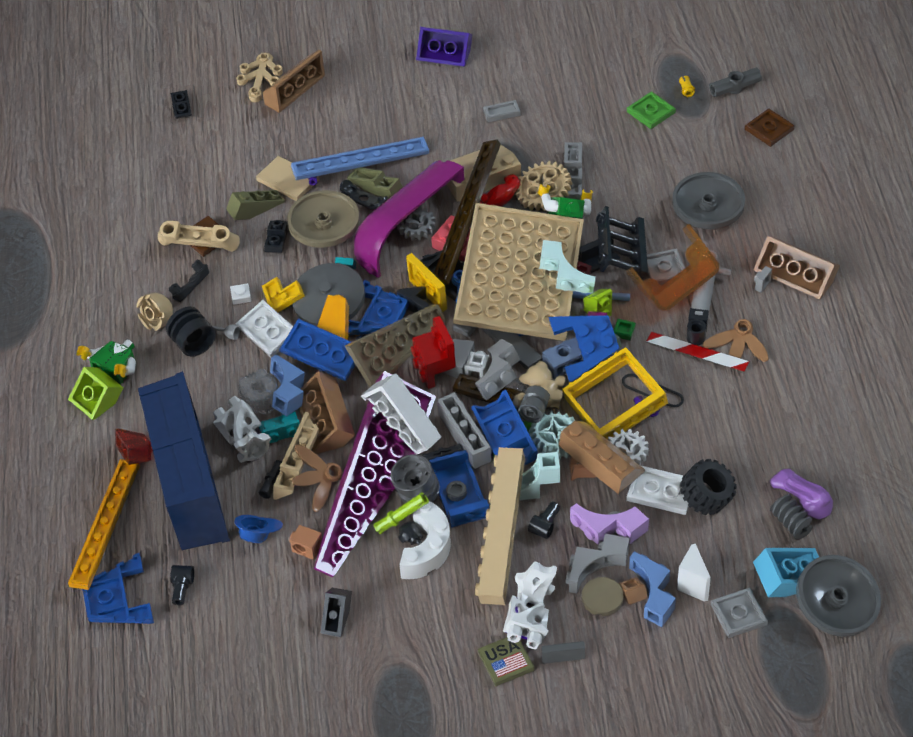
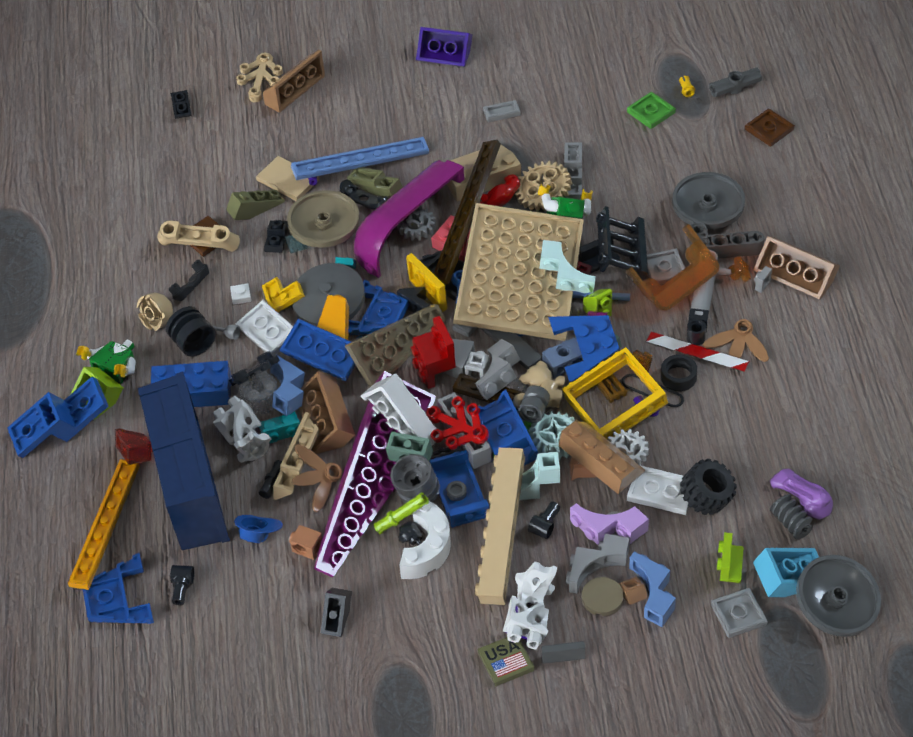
green tile [614,319,636,341] -> none
white slope [677,544,711,601] -> none
none -> blue bracket [7,377,109,458]
none -> blue brick [151,361,231,407]
none -> black plant [229,351,280,386]
none -> clear light blue tile [285,235,308,253]
none -> sand green brick [386,432,433,462]
none -> red plant [426,396,489,450]
none -> pearl gold tile [596,374,627,403]
none -> clear orange tile [628,350,653,373]
none -> black tyre [661,354,697,391]
none -> dark grey beam [689,222,764,260]
none -> lime bracket [717,532,744,583]
none -> clear orange tile [728,256,751,282]

